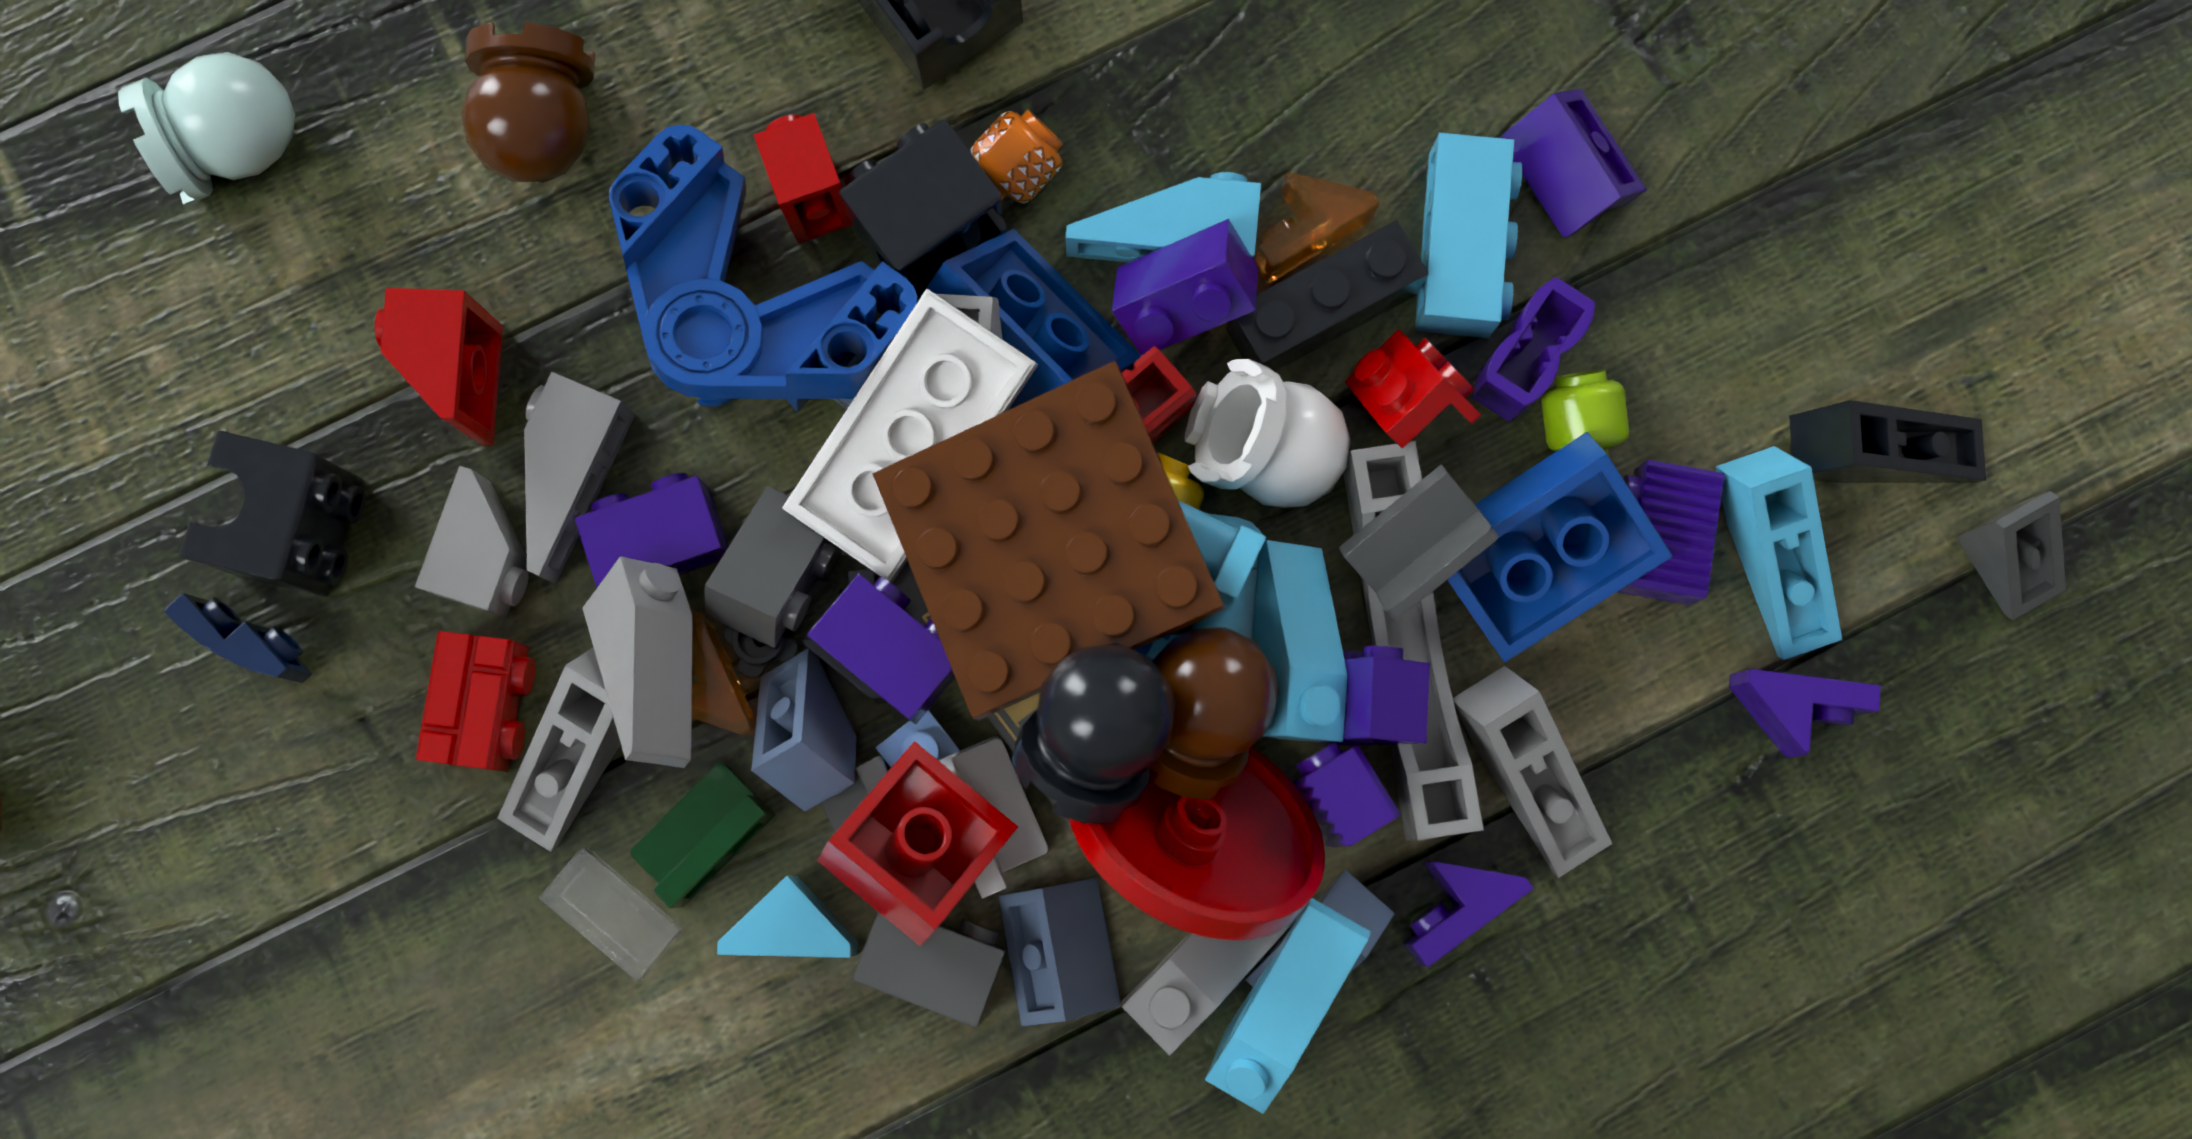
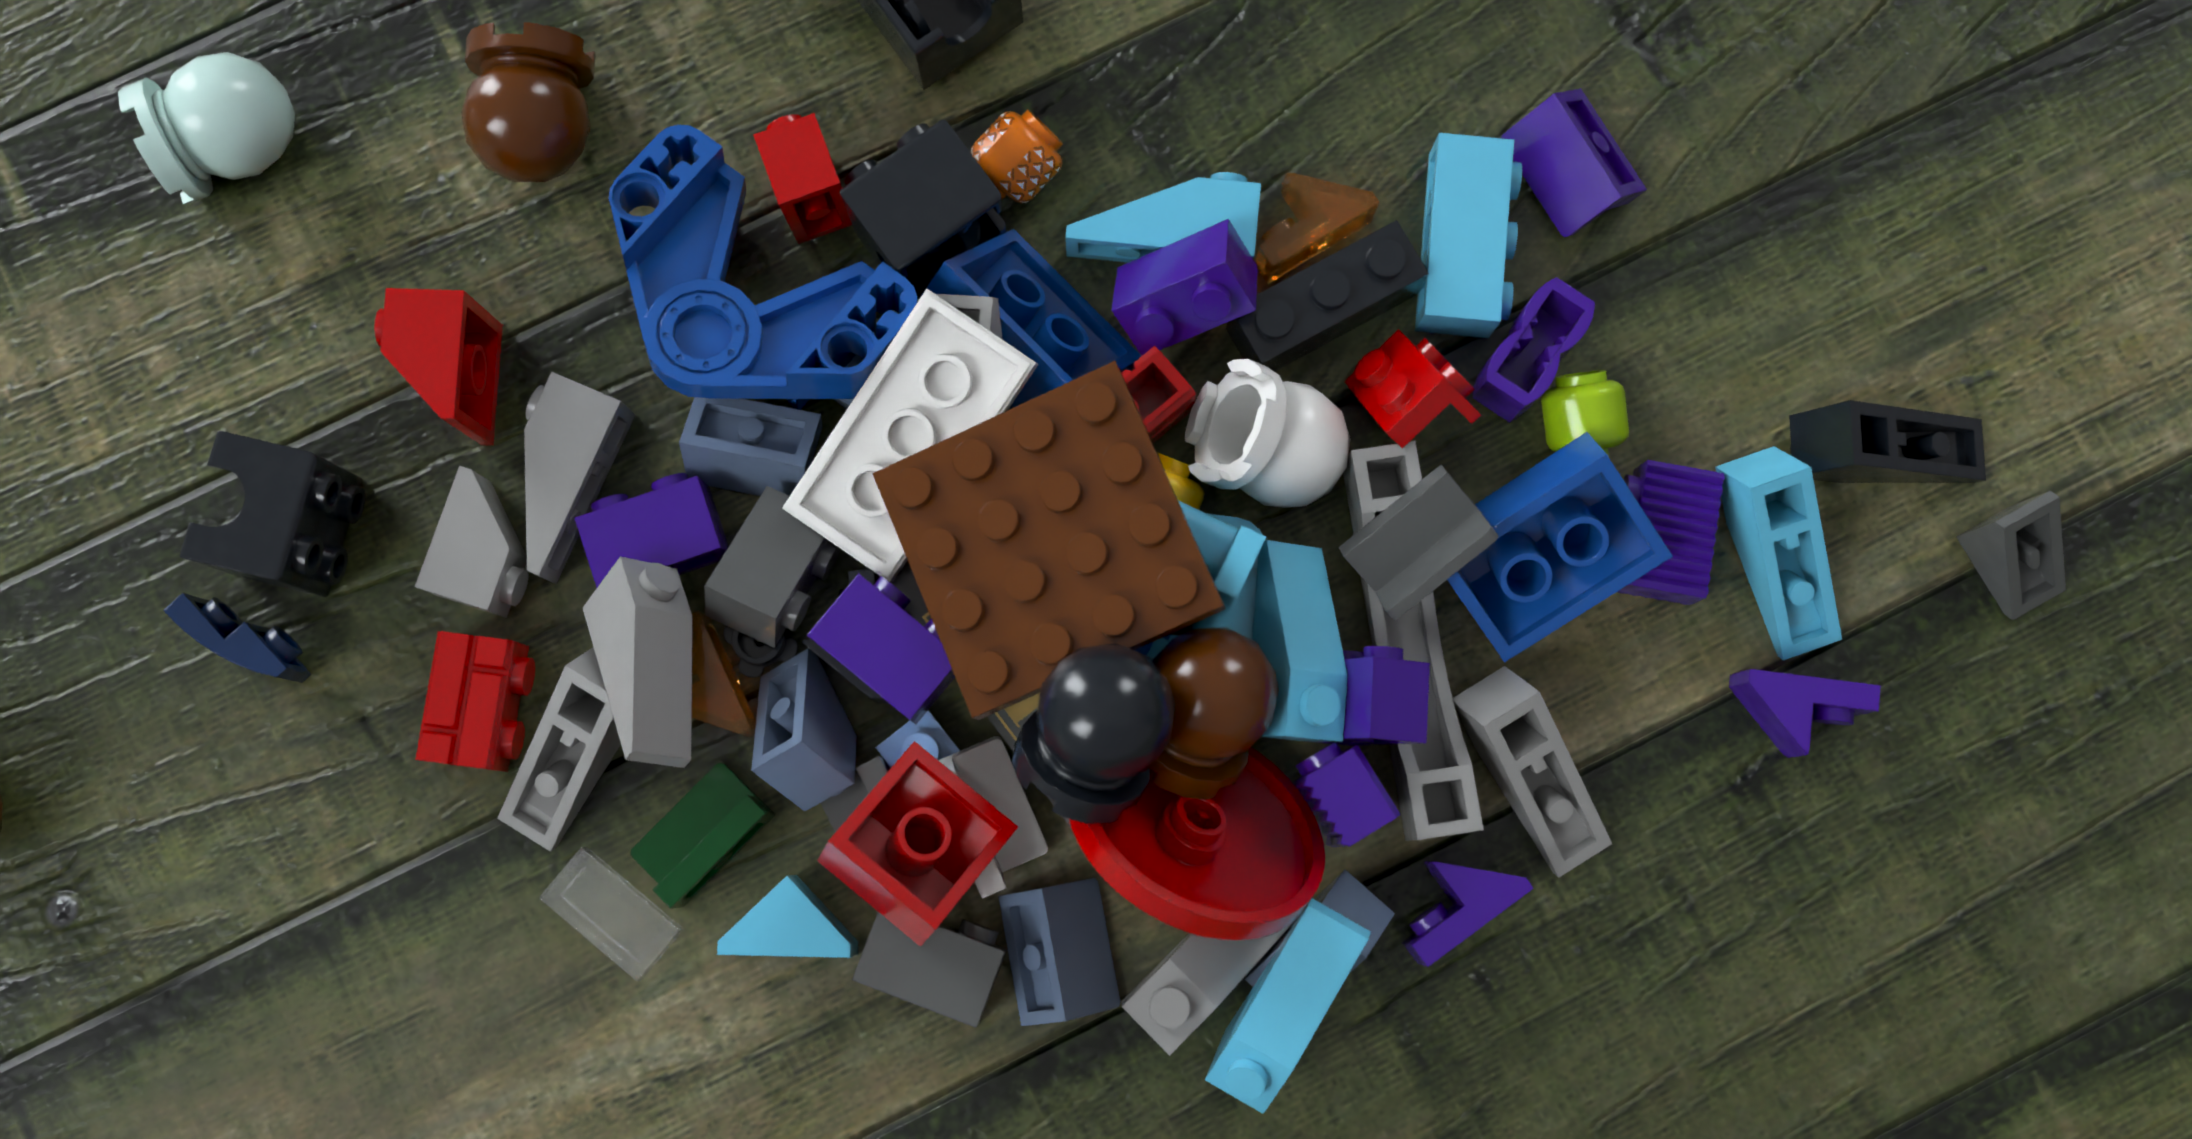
none -> sand blue panel [679,397,823,496]

